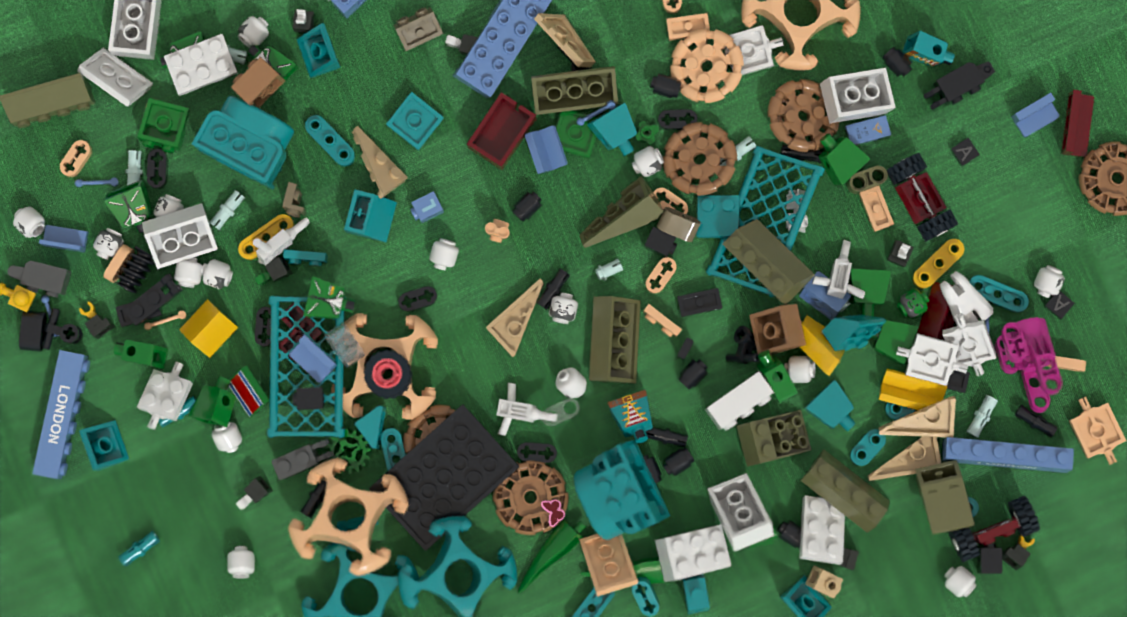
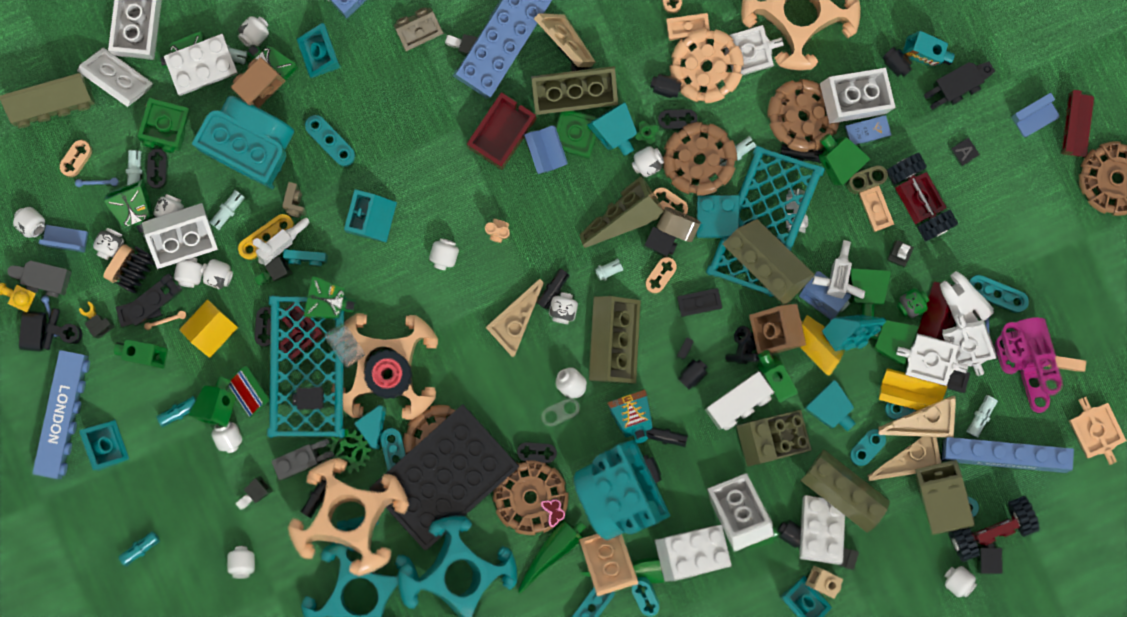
white plate [137,362,193,430] -> none
medium blue panel [289,335,337,383] -> none
pearl dark grey piece [293,9,314,33] -> none
tan wing [352,126,408,199] -> none
teal plate [386,92,444,150] -> none
black beam [398,286,438,312] -> none
medium blue brick [410,191,444,223] -> none
white piece [496,383,558,436] -> none
black brick [511,192,542,222] -> none
medium blue hinge [577,100,615,126] -> none
light nougat plate [643,304,682,338] -> none
black brick [662,447,695,477] -> none
teal torso [682,573,710,614] -> none
white head [784,356,816,383] -> none
yellow plate [912,239,964,289] -> none
pearl dark grey piece [1002,534,1035,570] -> none
black pin [1014,404,1058,438] -> none
white head [1034,265,1065,298] -> none
black tile [1044,291,1075,319] -> none

